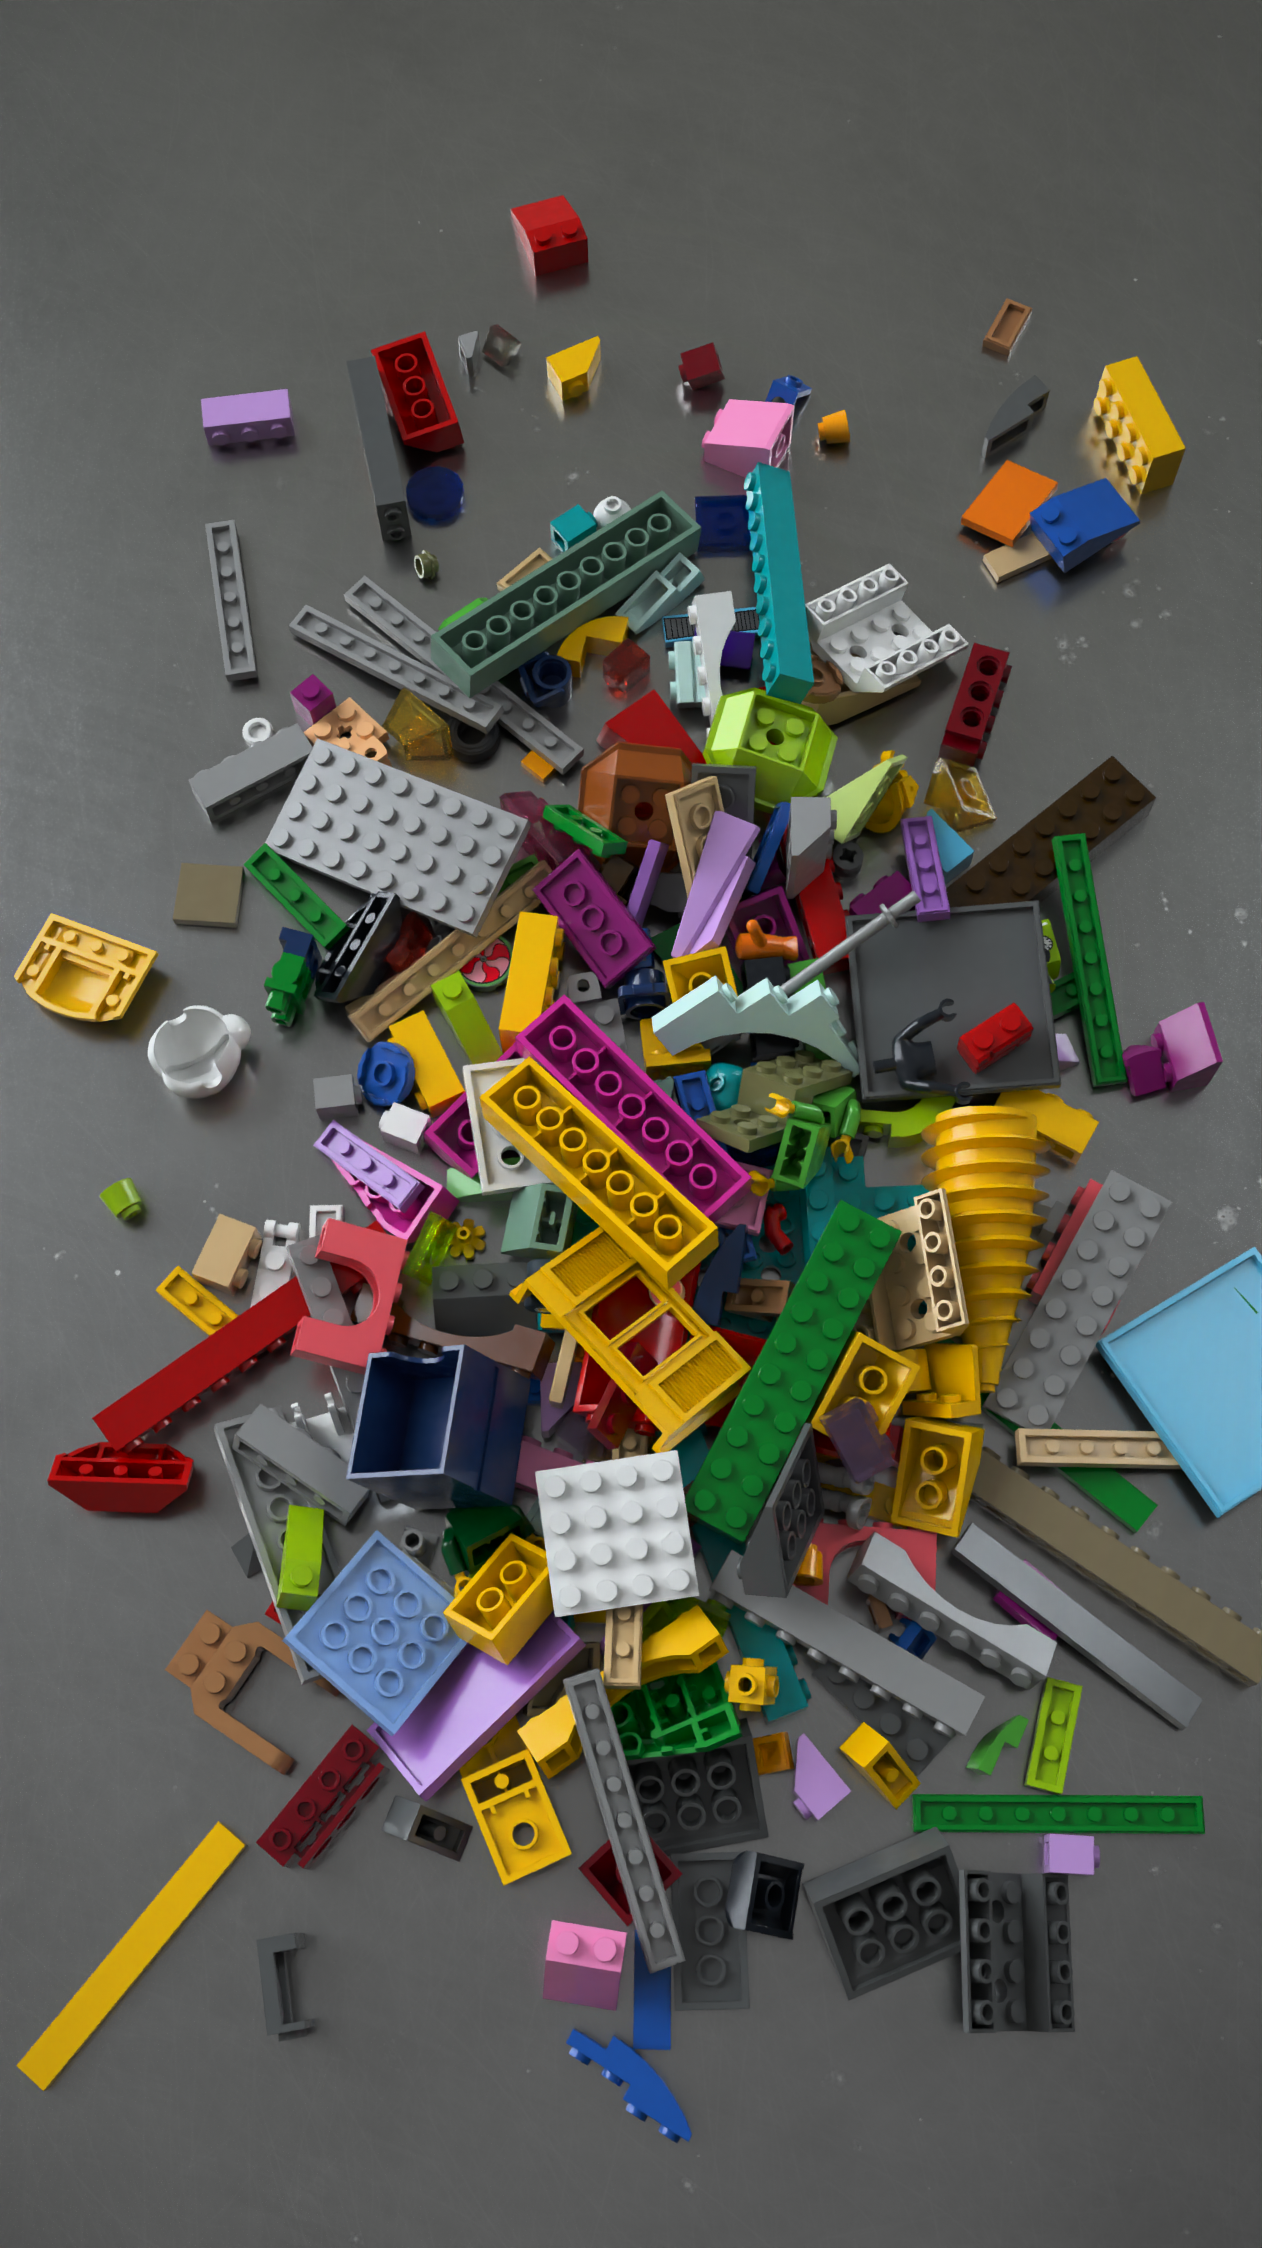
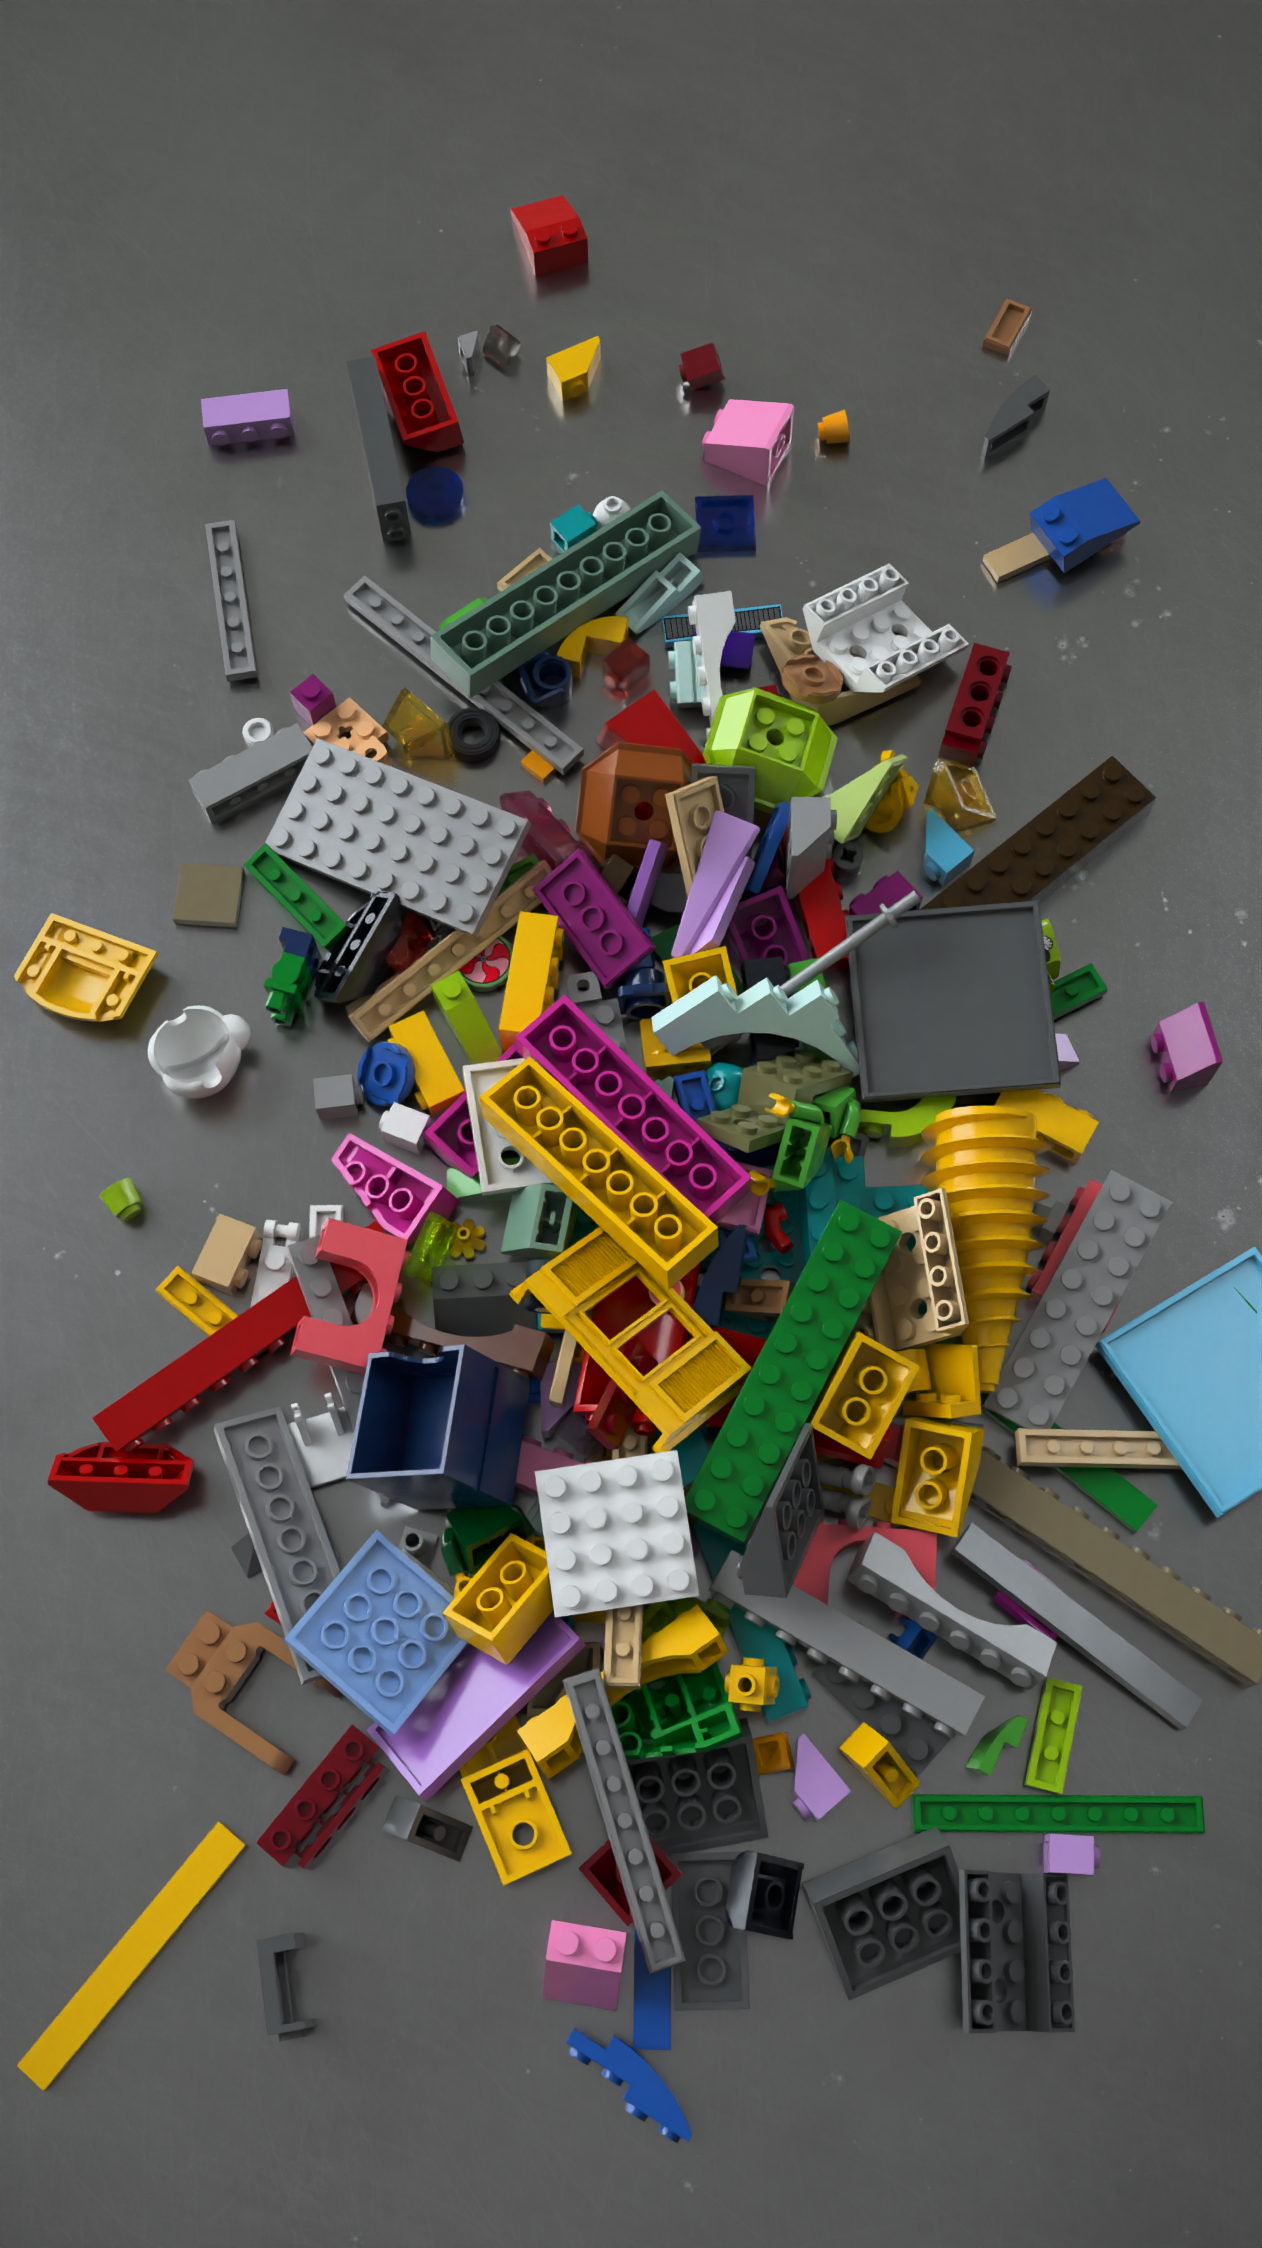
light grey brick [232,1404,371,1526] -> none
lime slope [276,1505,324,1611] -> none
light grey plate [289,605,504,734] -> none
tile [313,1120,425,1213] -> none
olive plate [414,550,439,580] -> none
green plate [542,804,628,858] -> none
orange piece [735,919,798,961] -> none
teal brick [744,462,814,704] -> none
blue bracket [765,375,812,405] -> none
light orange hat [793,1543,823,1586] -> none
clear purple brick [819,1397,895,1484] -> none
medium nougat tile [866,1594,893,1634] -> none
black piece [873,998,973,1105] -> none
medium lavender tile [900,816,950,922] -> none
red brick [957,1003,1034,1074] -> none
orange tile [961,460,1058,547] -> none
green tile [1052,833,1128,1087] -> none
yellow brick [1094,356,1186,494] -> none
magenta tile [1122,1045,1166,1096] -> none

